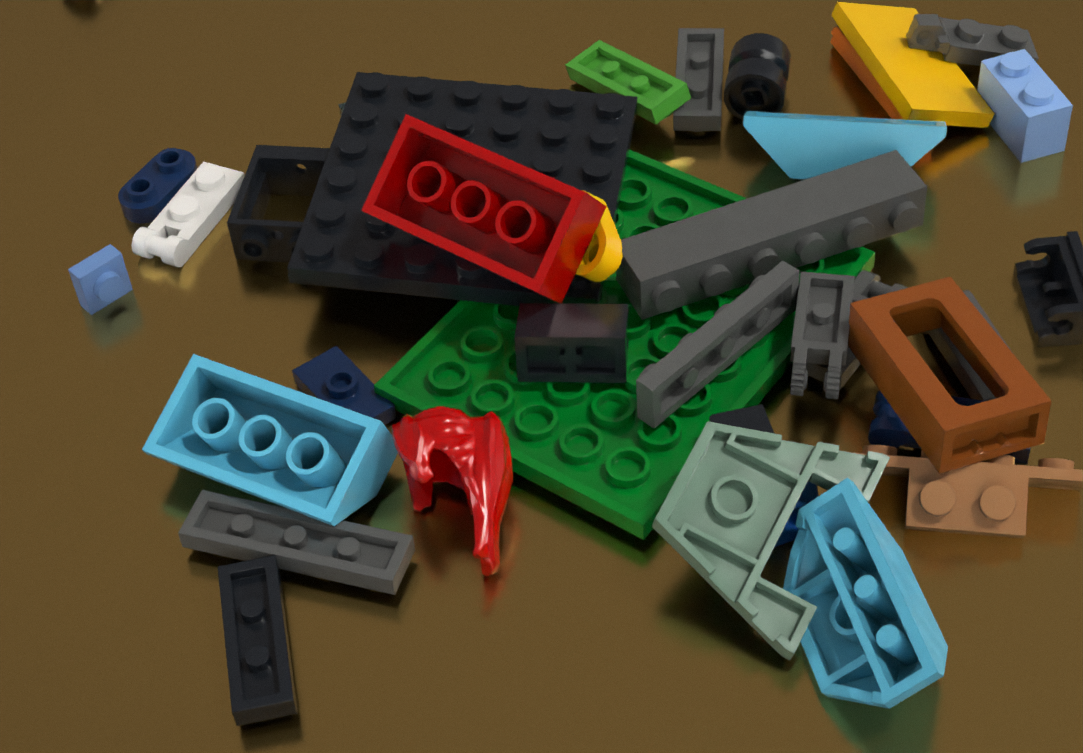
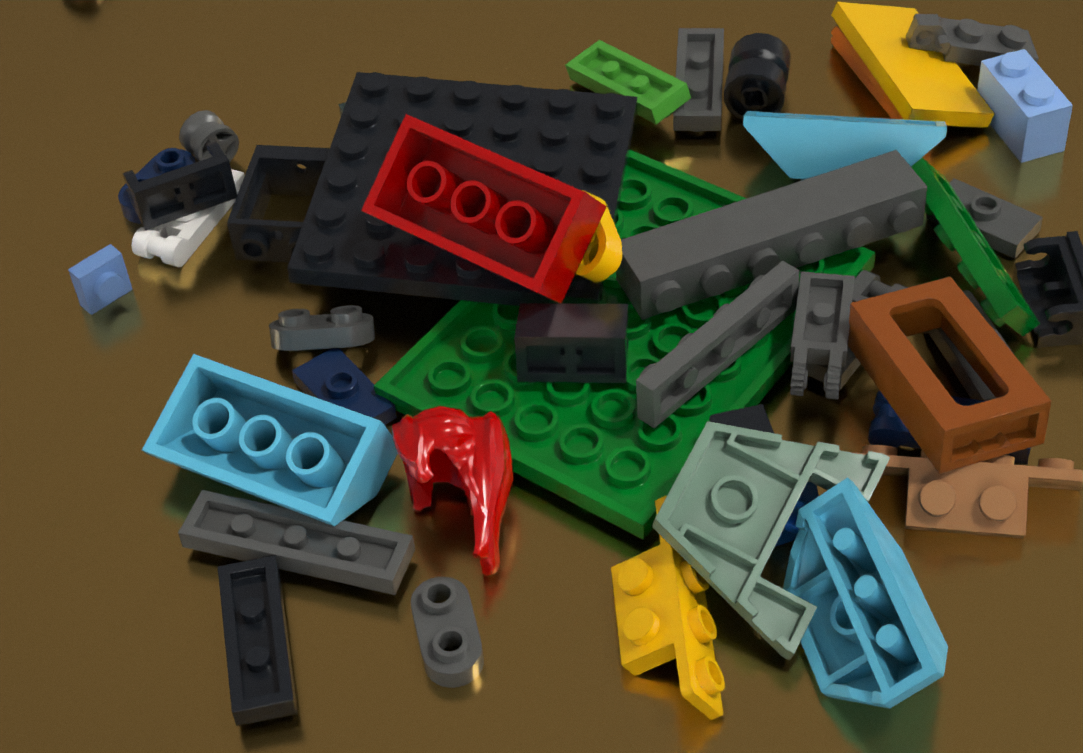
none -> black hinge [122,141,237,230]
none -> dark grey wheel [179,110,239,162]
none -> dark grey plate [269,305,375,351]
none -> dark grey plate [411,577,484,688]
none -> yellow bracket [611,495,725,720]
none -> green plate [911,158,1040,336]
none -> dark grey plate [926,178,1043,259]

